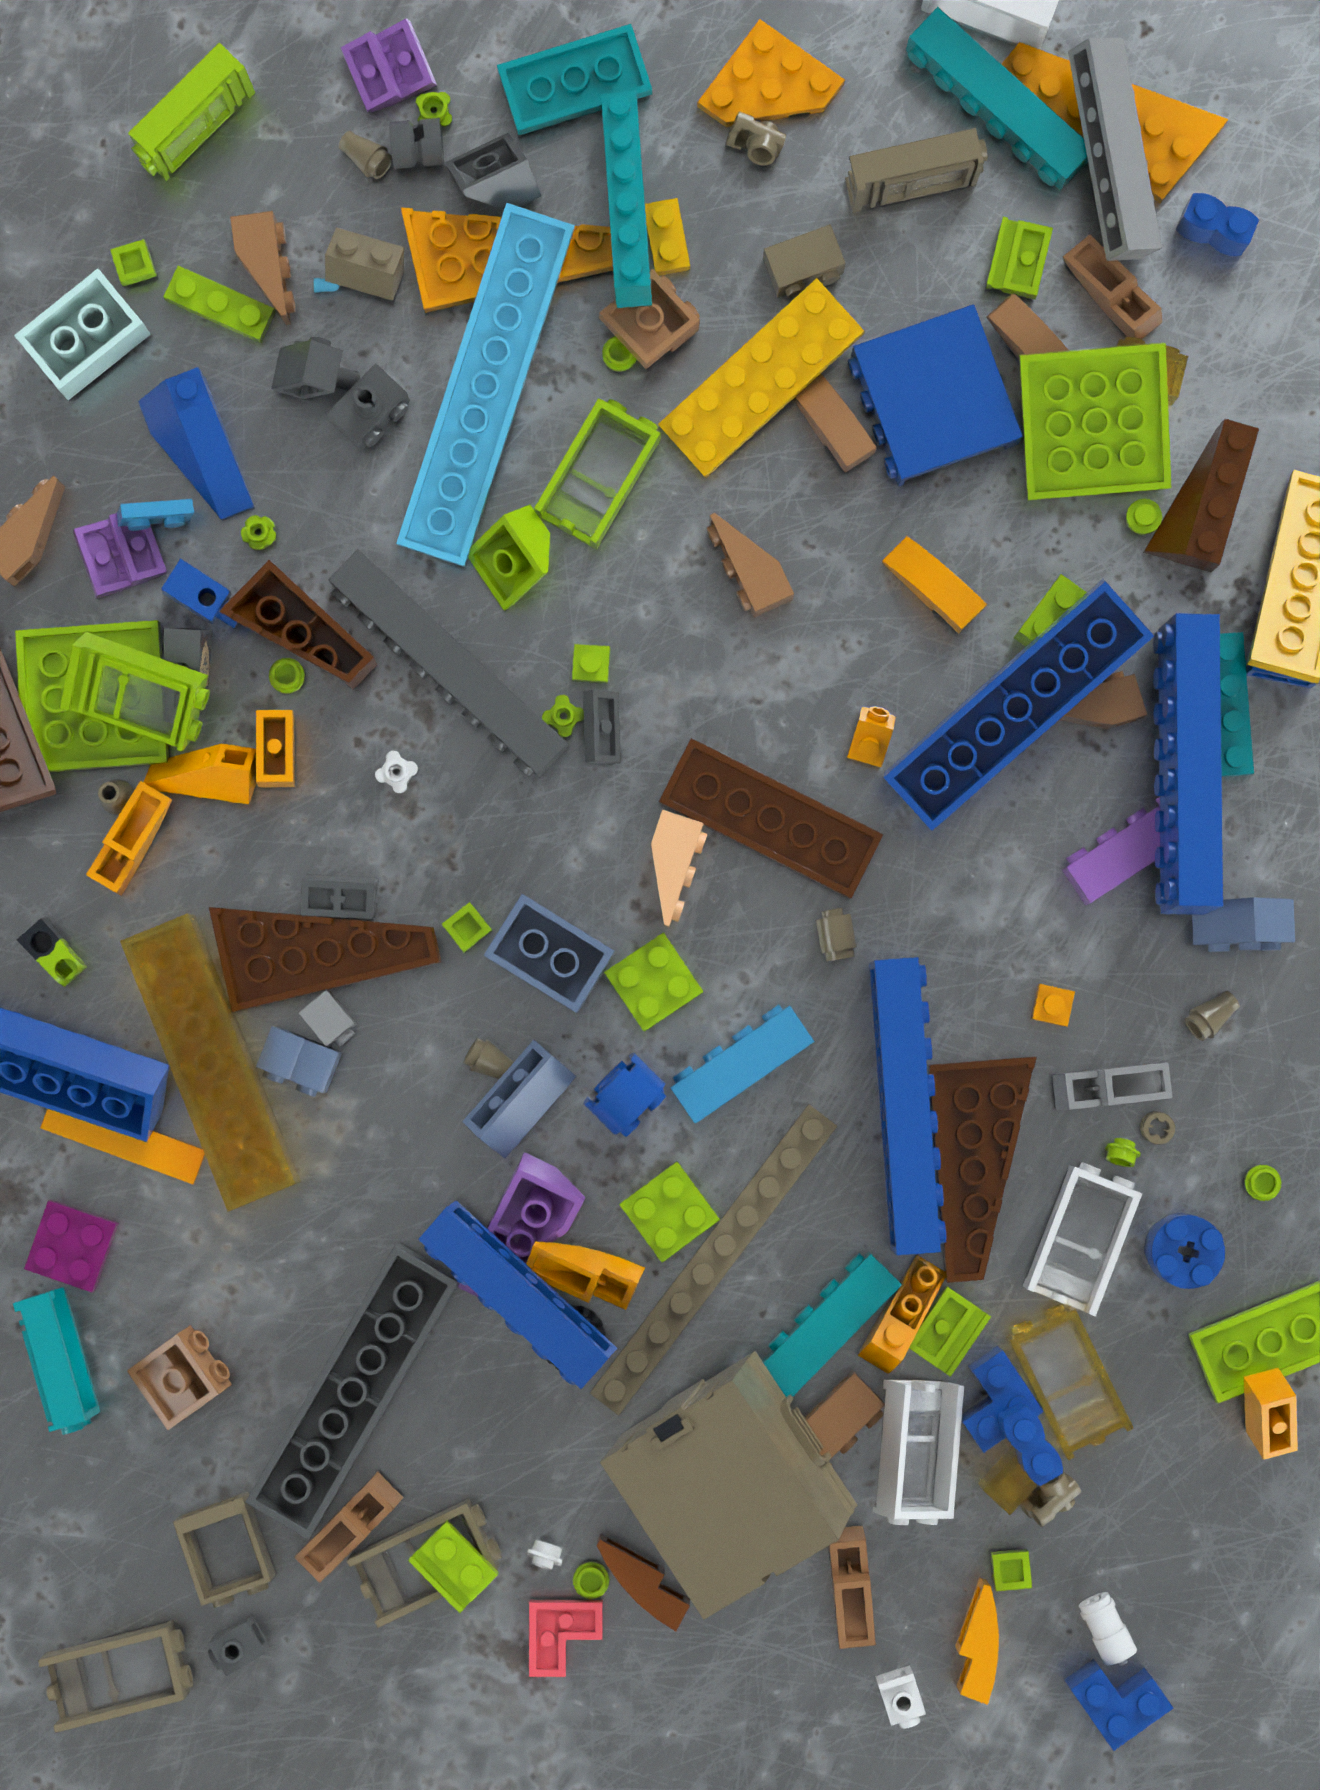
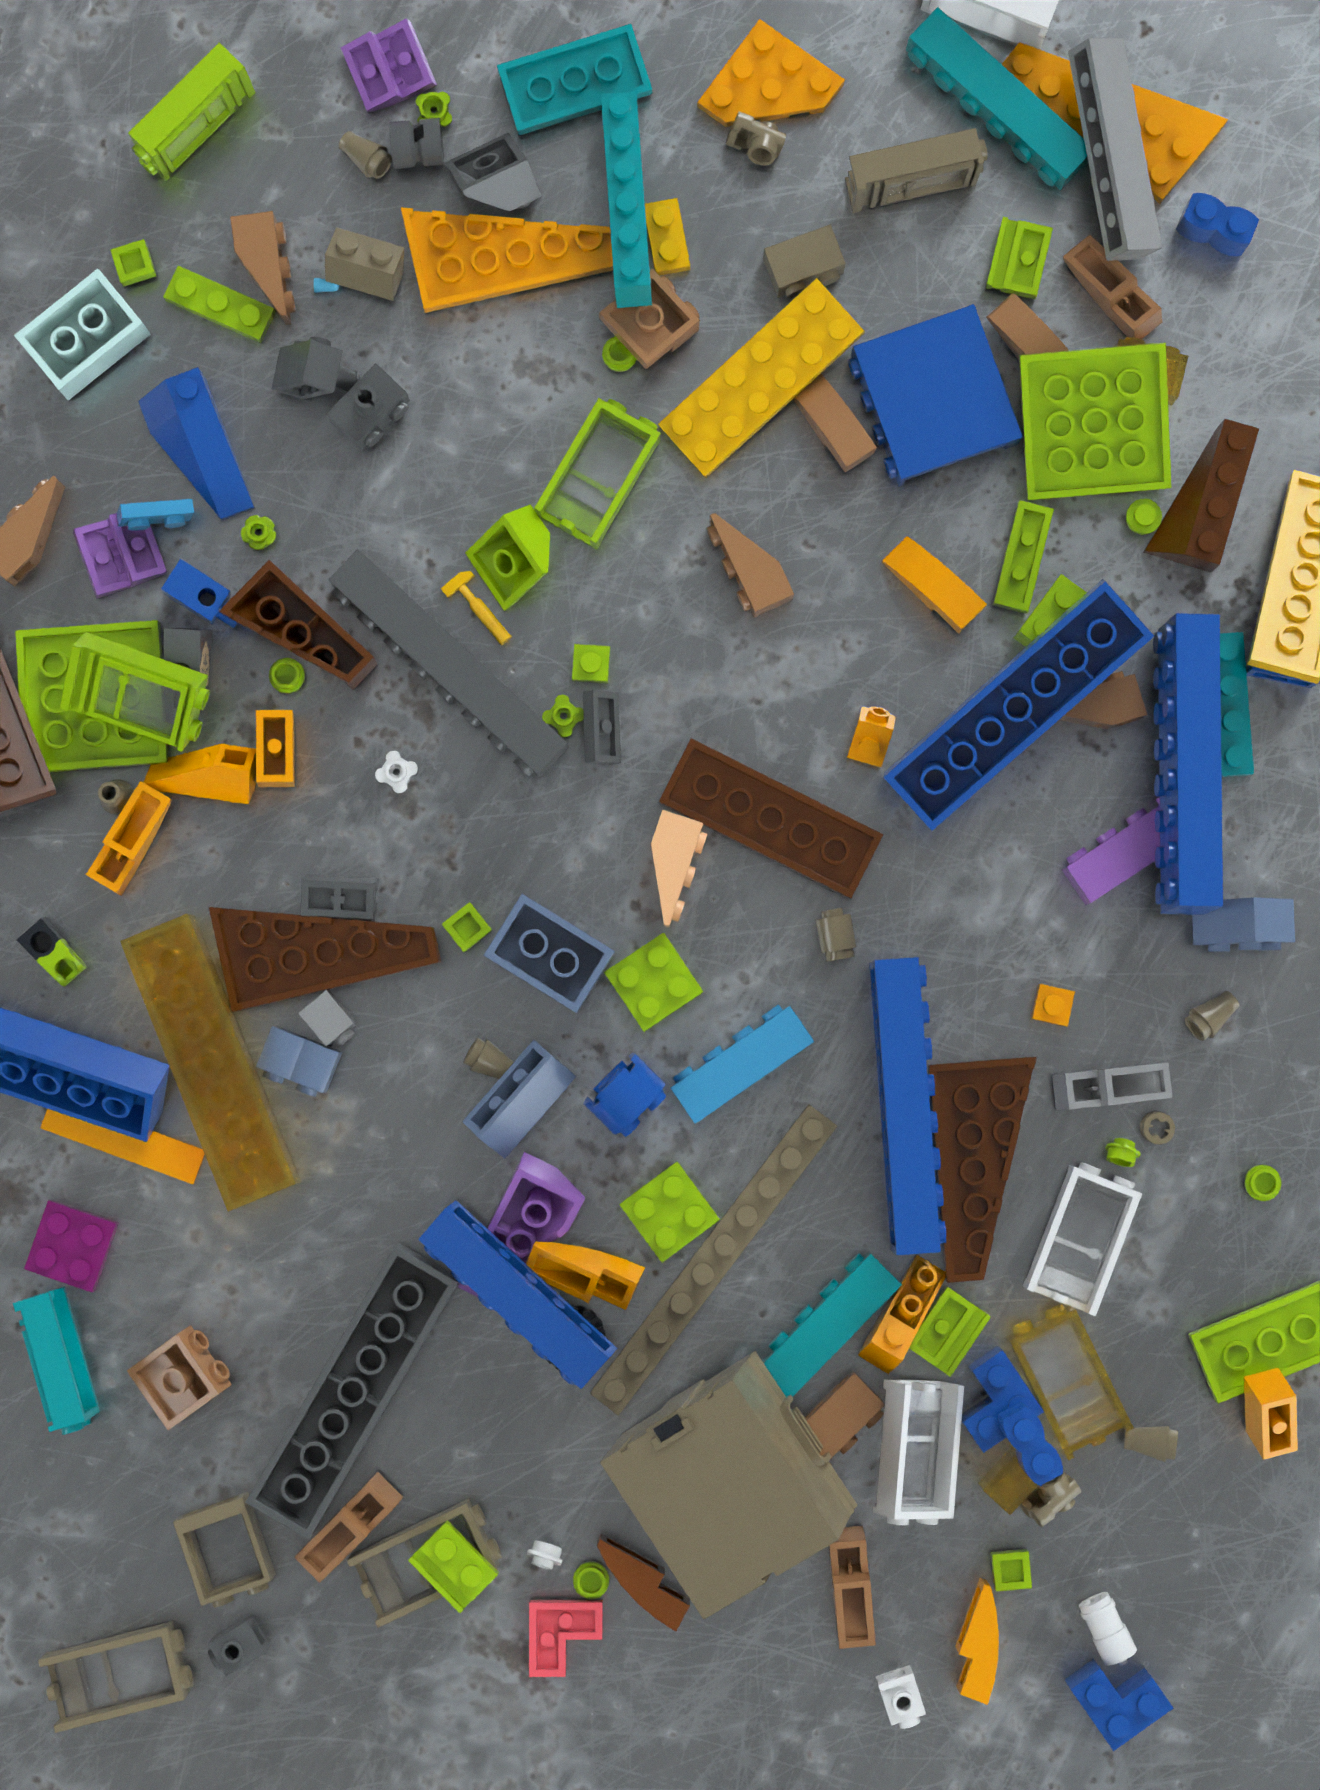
medium azure plate [396,203,575,567] -> none
blue brick [1144,1213,1225,1289] -> none
none -> yellow piece [440,571,512,646]
none -> lime plate [992,500,1054,614]
none -> dark tan cone [1124,1426,1178,1462]

